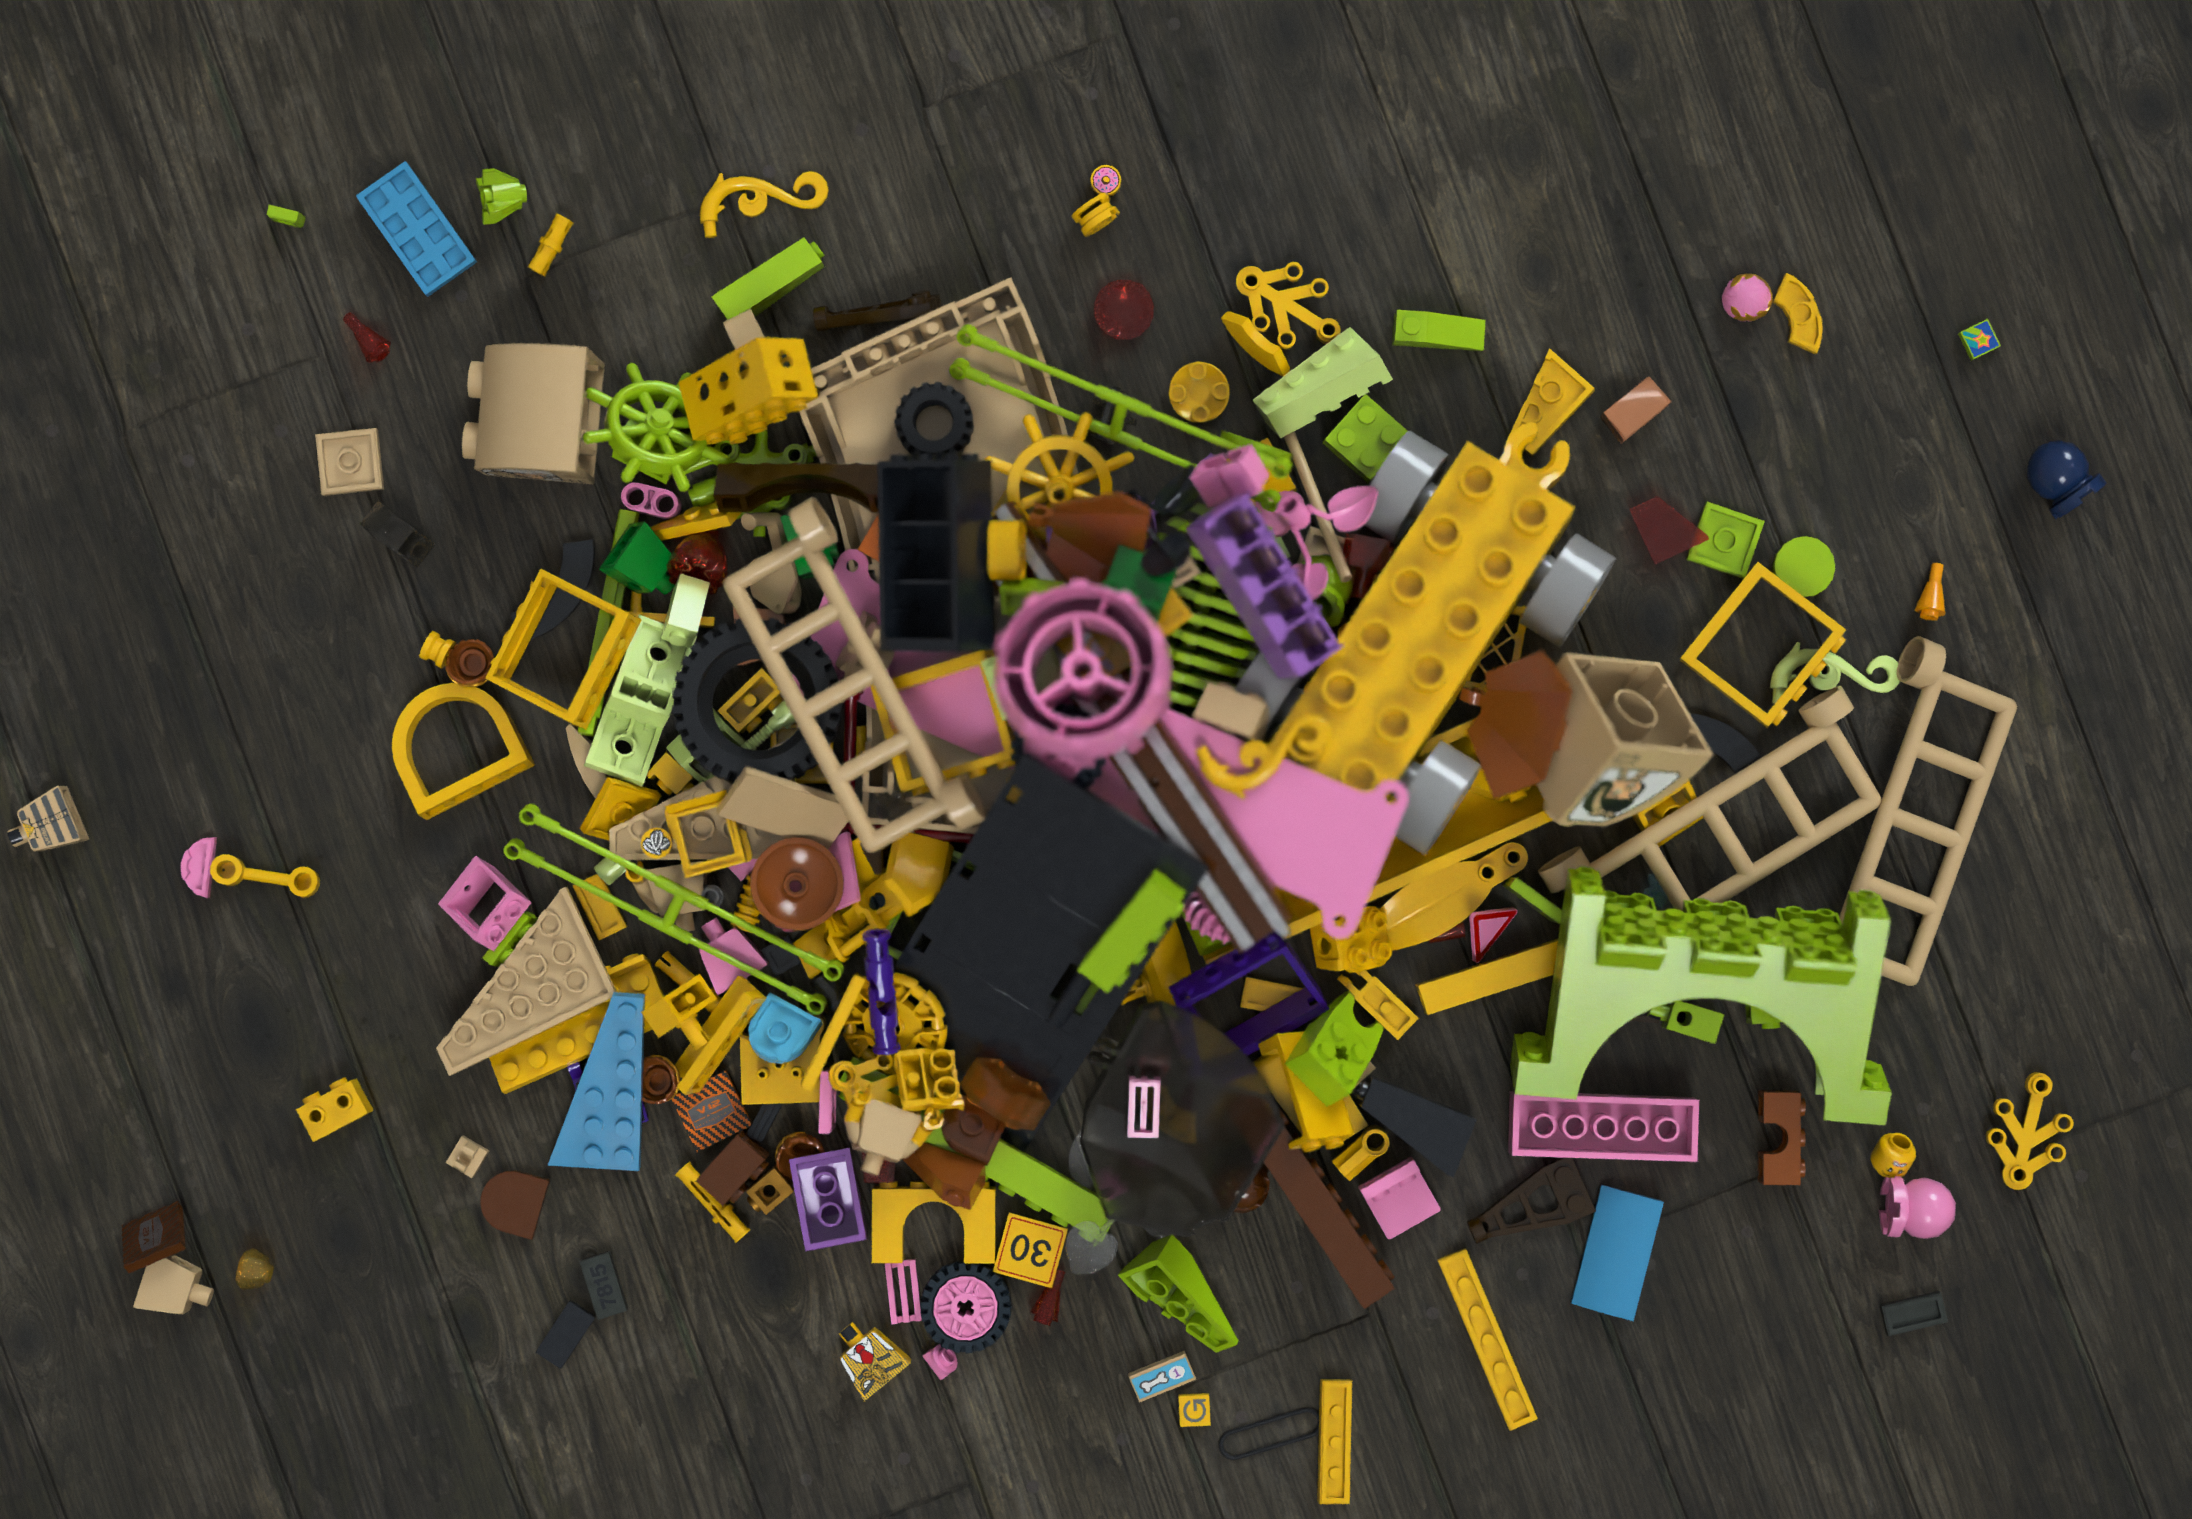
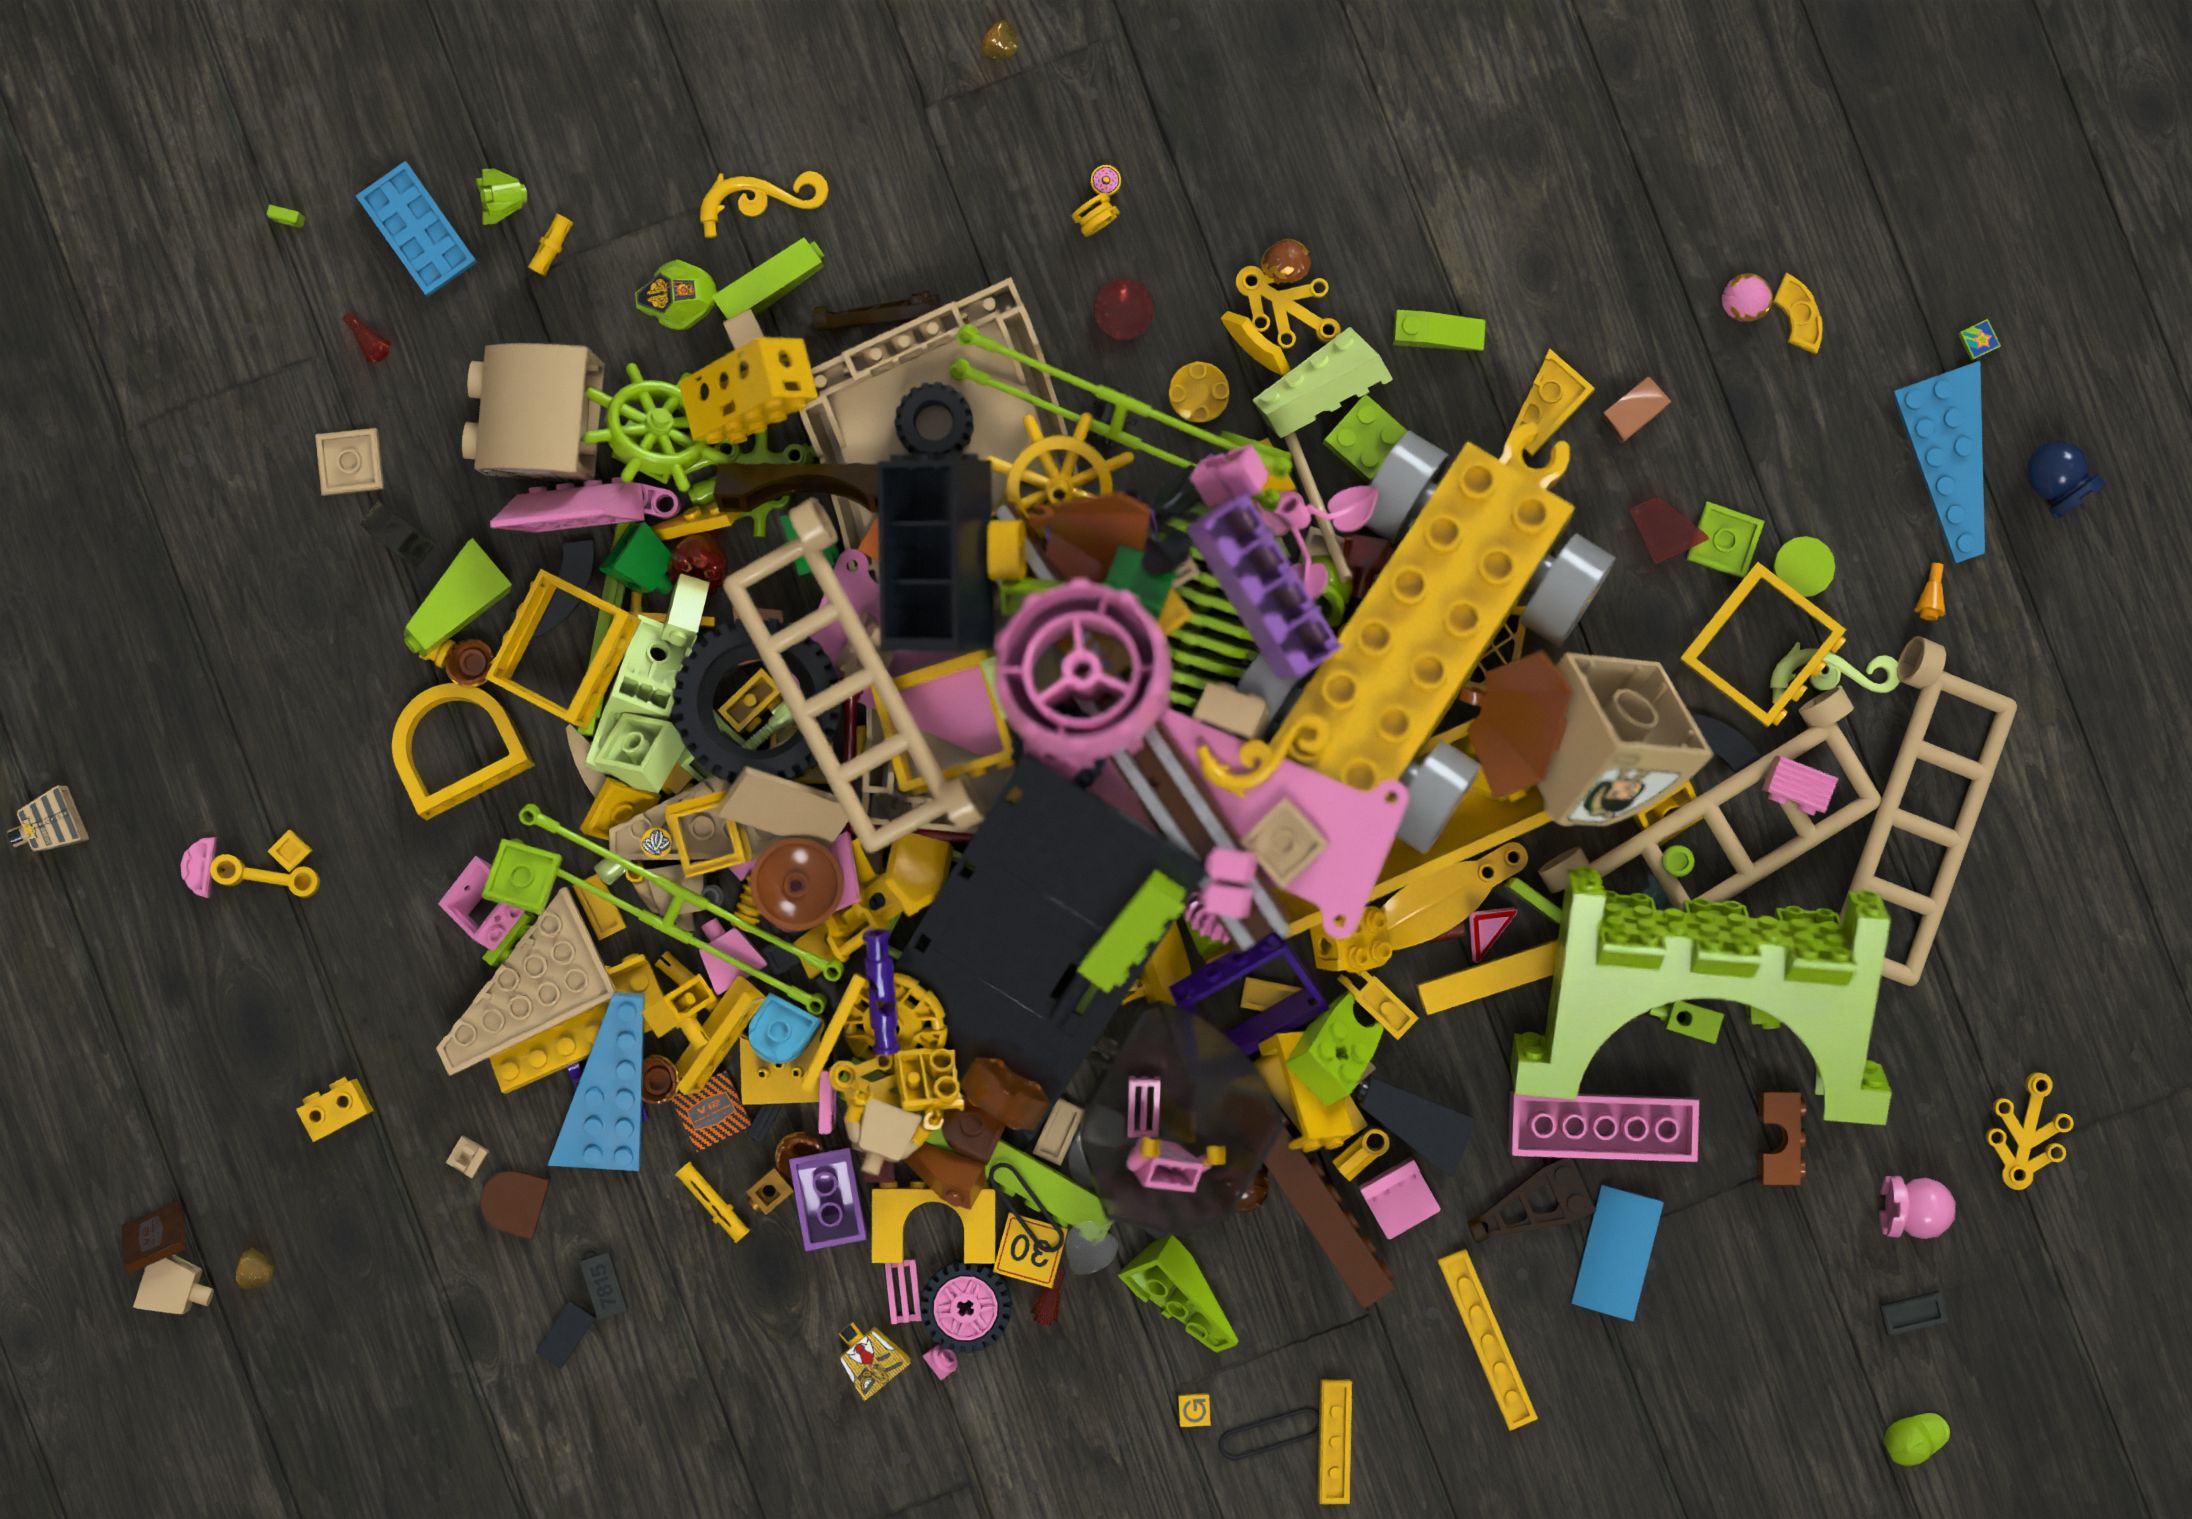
reddish brown brick [696,1130,770,1206] -> none
tan piece [741,512,801,614] -> none
slope [1128,1350,1196,1402] -> none
yellow head [1870,1133,1916,1178] -> none
none -> yellow tile [268,829,313,873]
none -> lime slope [404,538,512,658]
none -> lime tile [482,838,563,915]
none -> bright pink slope [490,477,645,533]
none -> yellowish green slope [594,712,685,793]
none -> lime helmet [635,259,717,330]
none -> clear yellow cone [980,20,1019,60]
none -> black piece [989,1163,1064,1252]
none -> tan tile [1033,1098,1085,1166]
none -> bright pink torso [1127,1137,1226,1193]
none -> bright pink piece [1201,848,1258,919]
none -> tan plate [1240,798,1331,888]
none -> dark orange hair [1261,239,1311,285]
none -> lime tile [1662,845,1694,877]
none -> bright pink brick [1762,755,1838,816]
none -> lime piece [1884,1413,1950,1466]
none -> dark azure wing [1892,361,1985,564]

